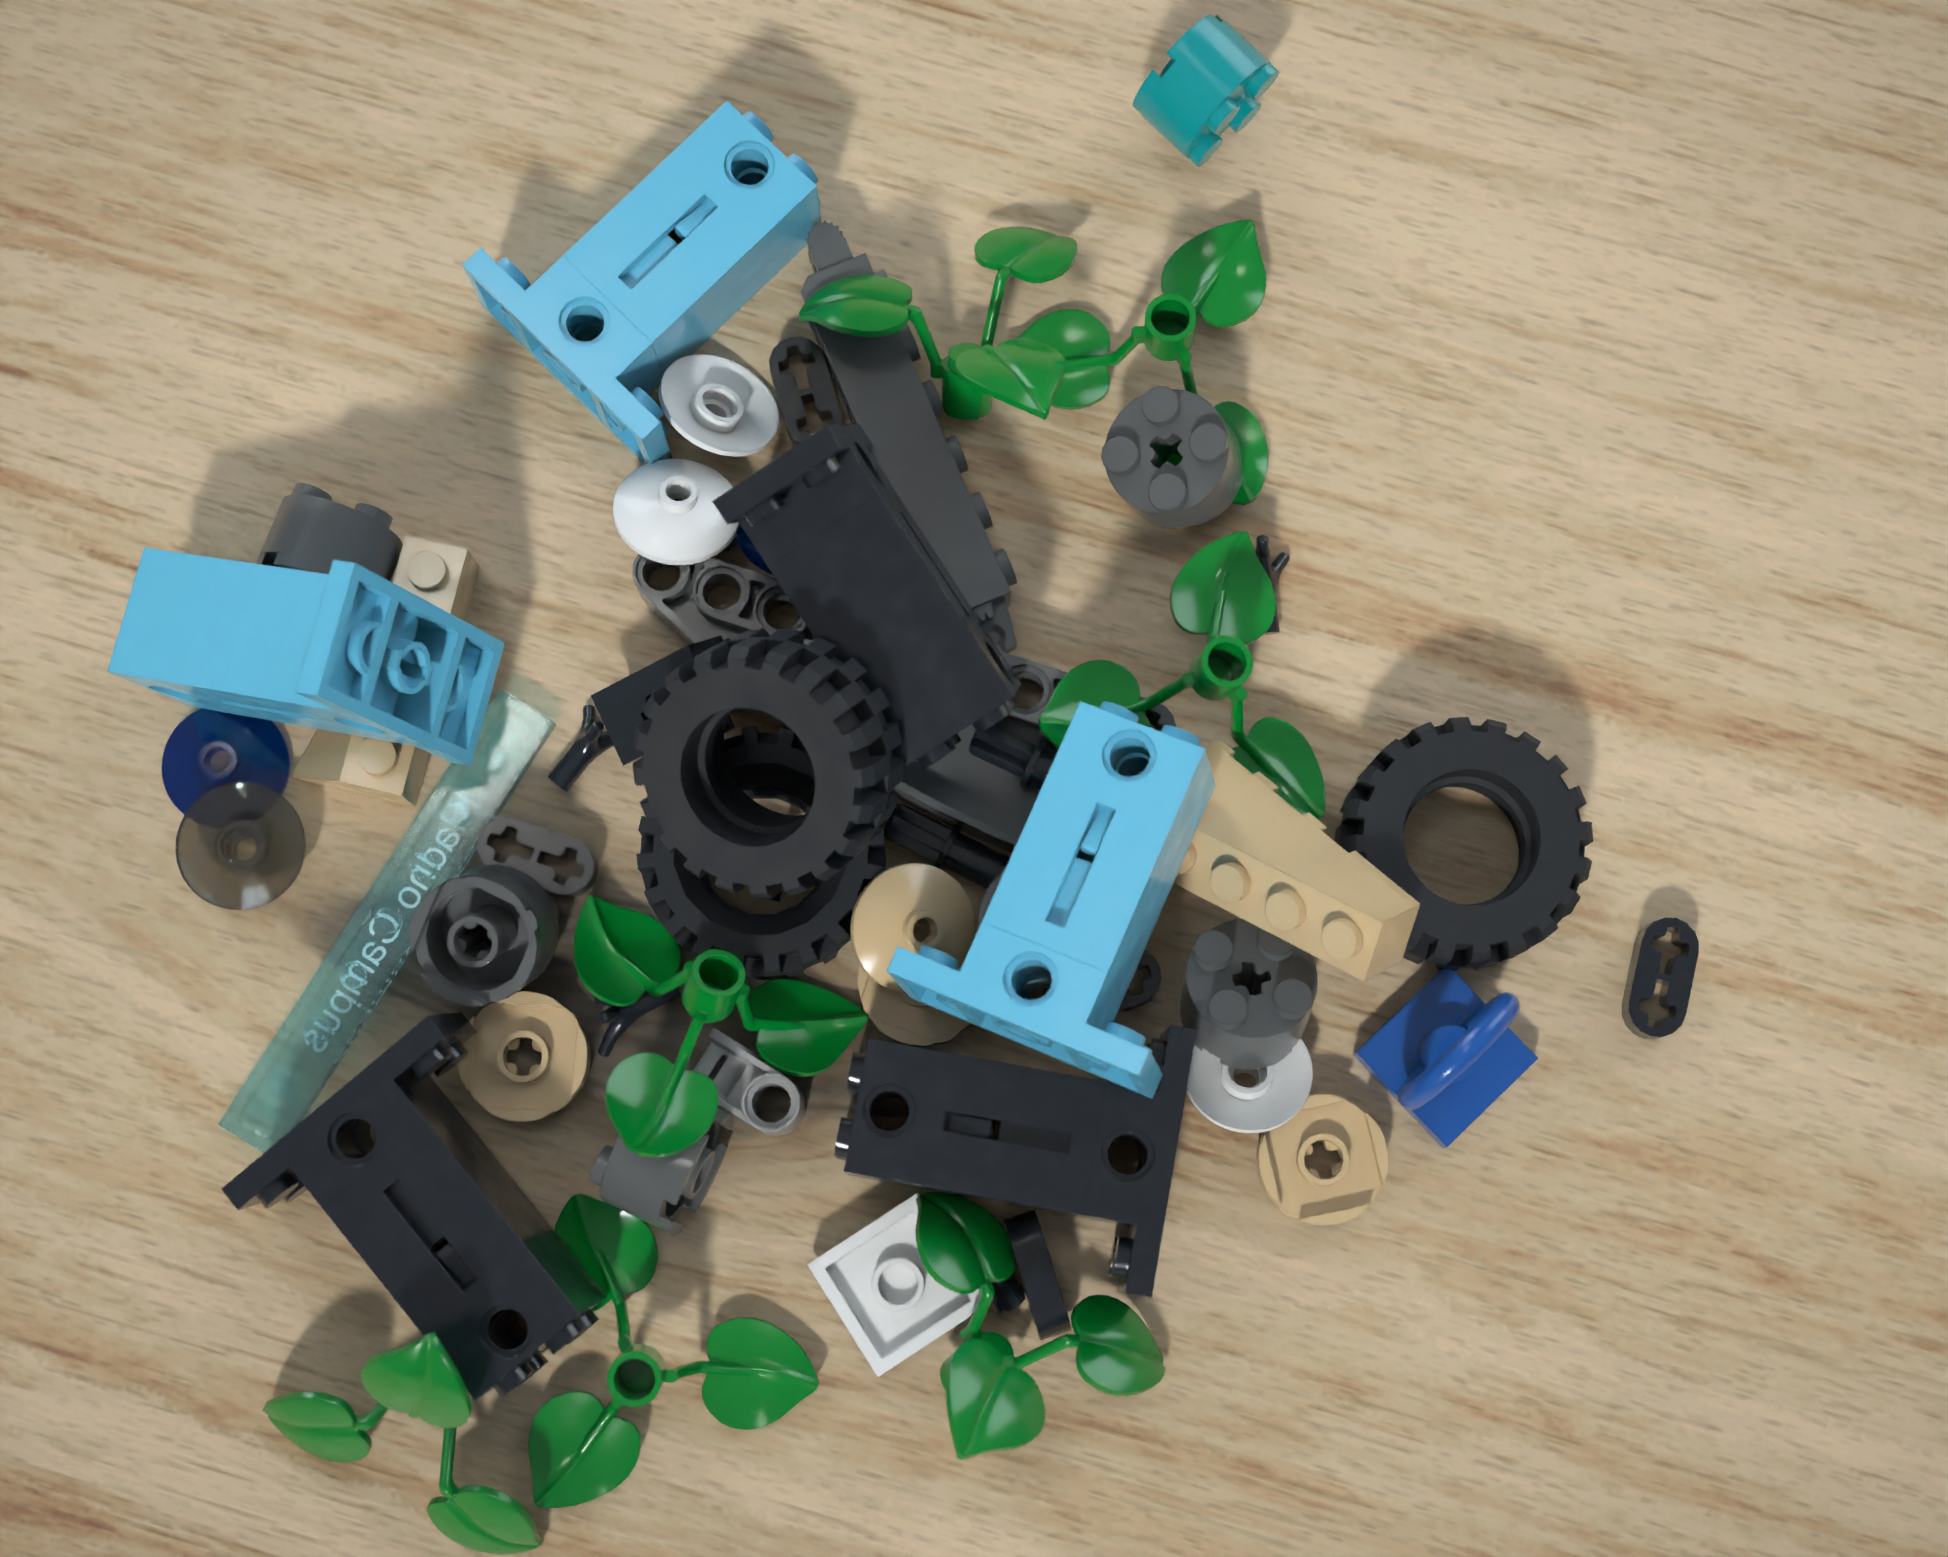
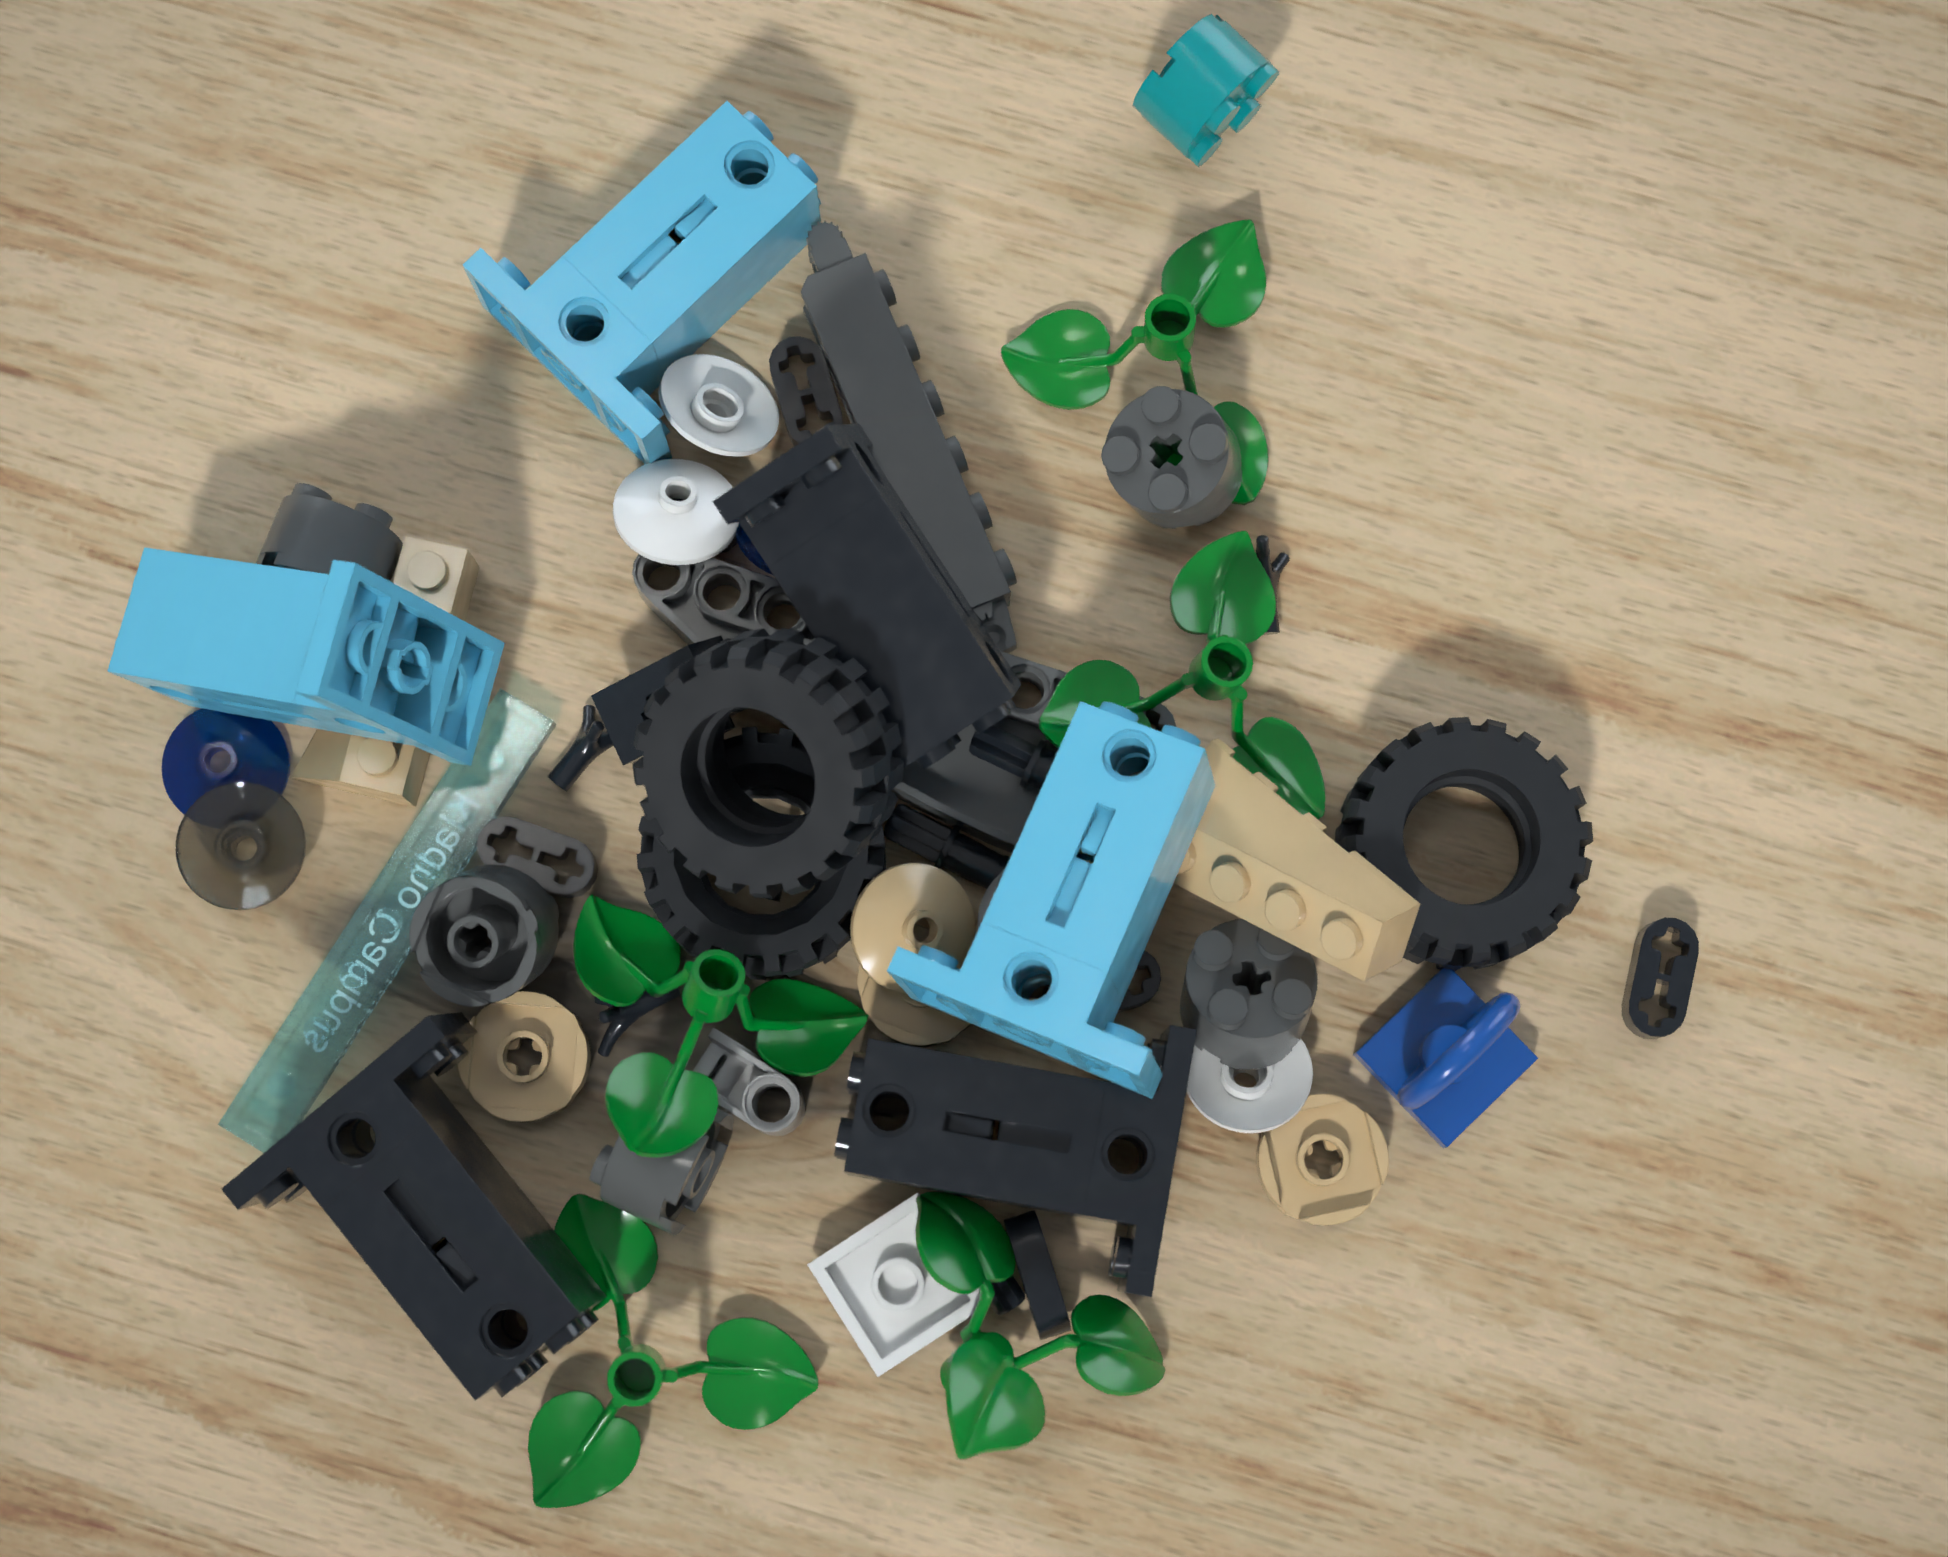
green plant [263,1332,544,1554] -> none
green plant [799,227,1077,420] -> none

